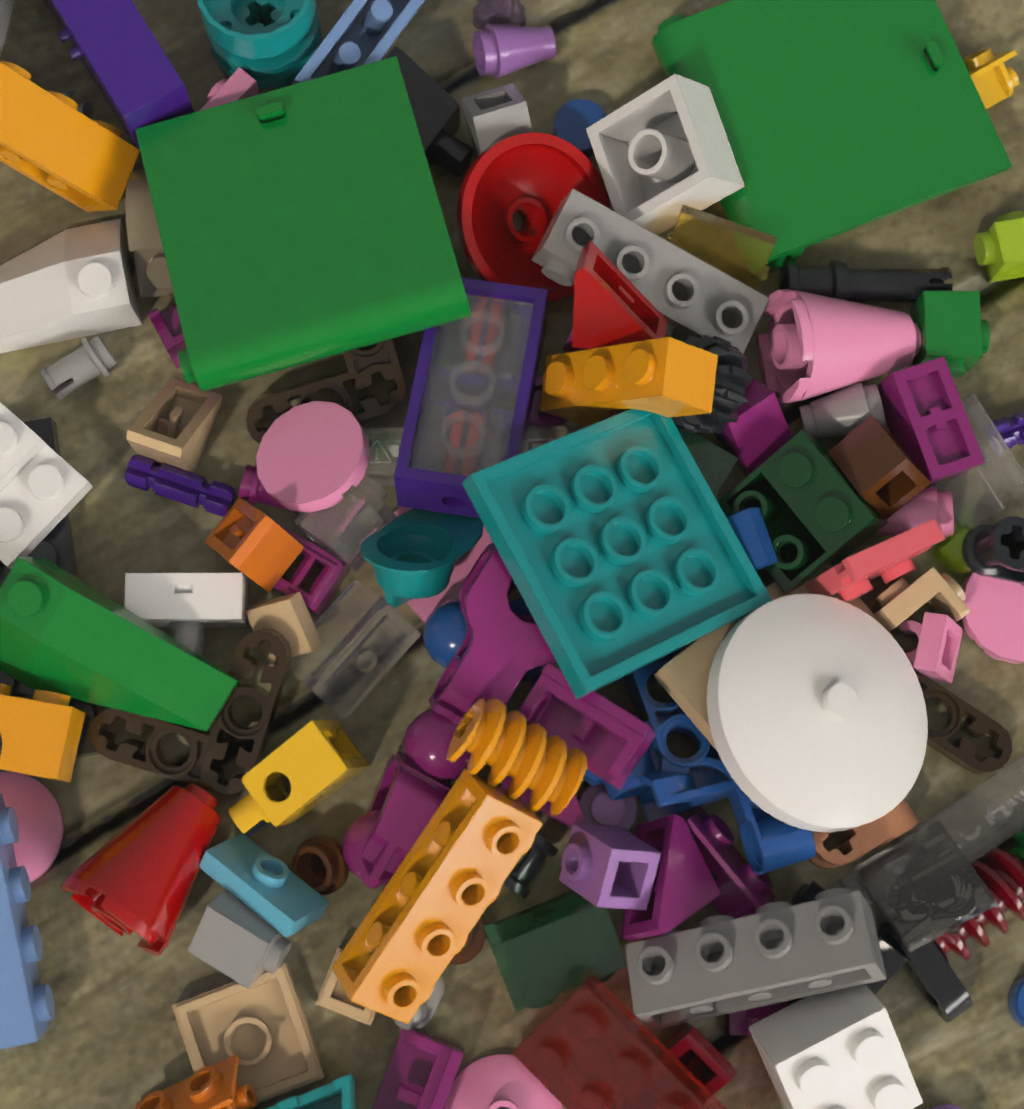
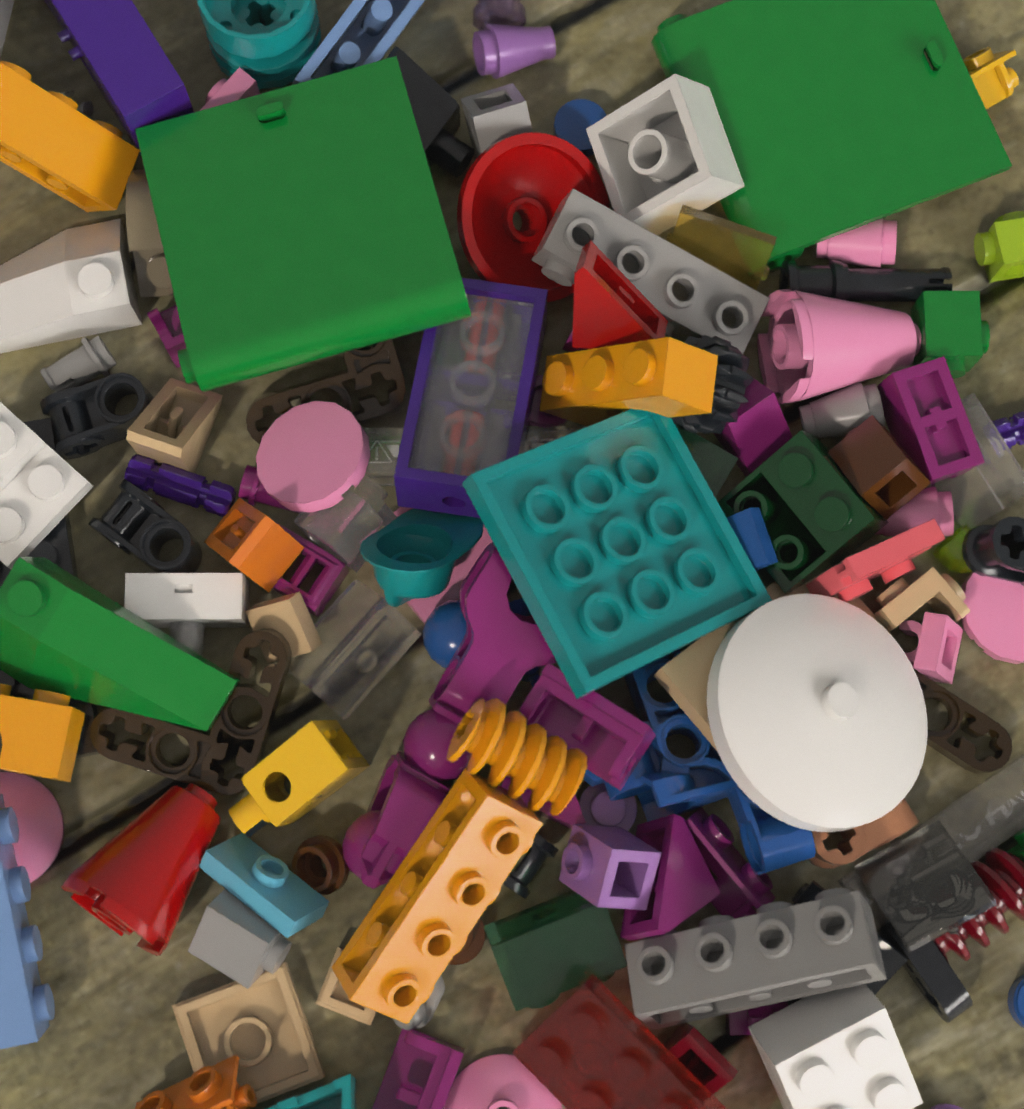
none -> black piece [40,373,153,460]
none -> black piece [88,479,202,573]
none -> bright pink cone [817,218,897,268]

